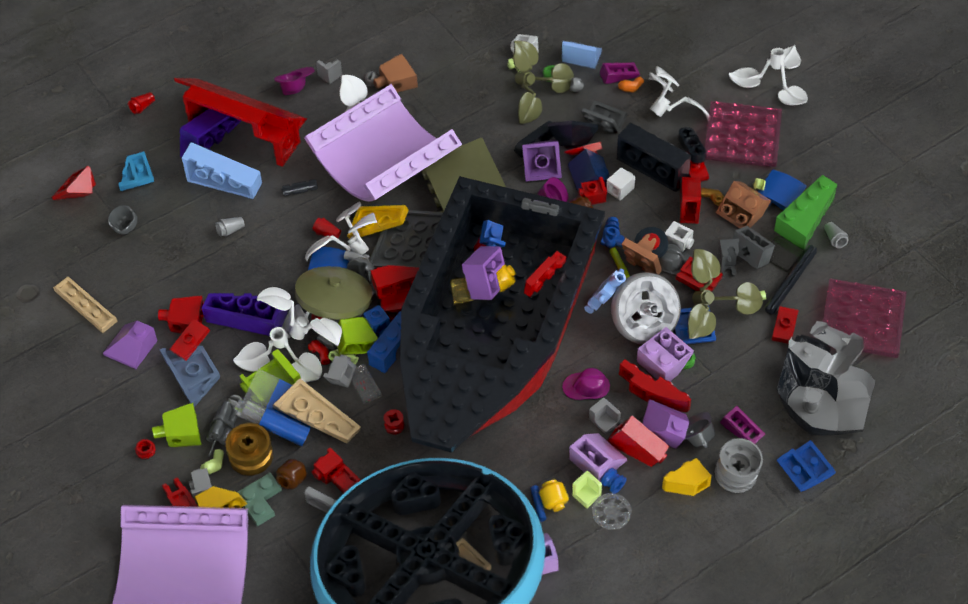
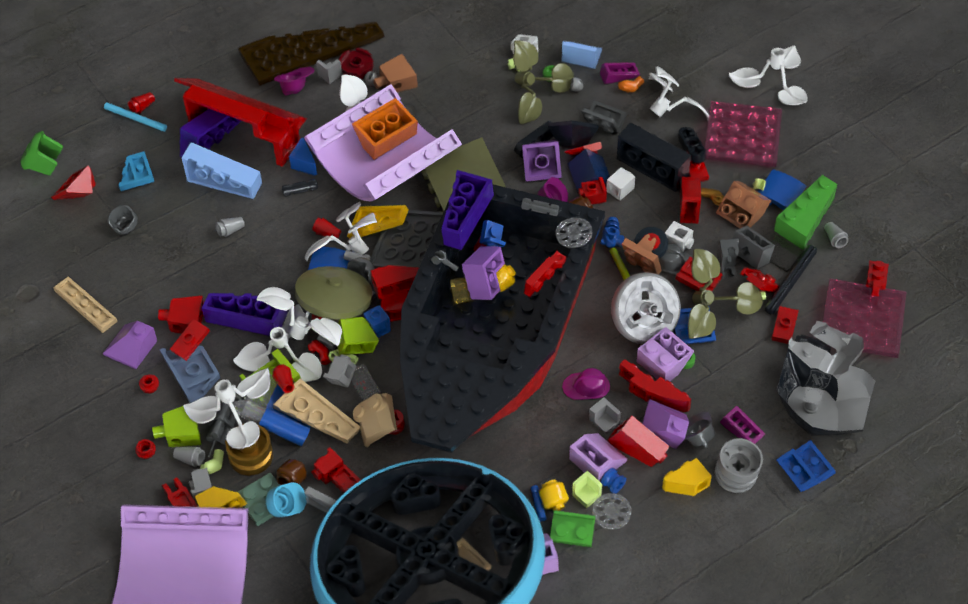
blue arch [367,311,401,373] -> none
light blue torso [584,269,626,314] -> none
none -> bright green piece [21,131,63,175]
none -> medium azure bar [104,102,167,132]
none -> red plate [139,374,159,394]
none -> light grey cone [173,447,205,467]
none -> white plant [184,368,270,449]
none -> dark brown wing [238,22,384,86]
none -> medium azure cap [265,482,306,517]
none -> red cone [272,364,295,393]
none -> blue slope [289,138,317,176]
none -> dark red plate [339,48,374,80]
none -> orange slope [352,98,418,160]
none -> tan slope [353,393,397,447]
none -> dark grey hand [431,250,459,271]
none -> dark purple wedge [441,170,494,250]
none -> bright green plate [550,510,595,547]
none -> clear wheel [556,217,593,248]
none -> red plate [740,267,779,292]
none -> red hinge [866,261,889,297]

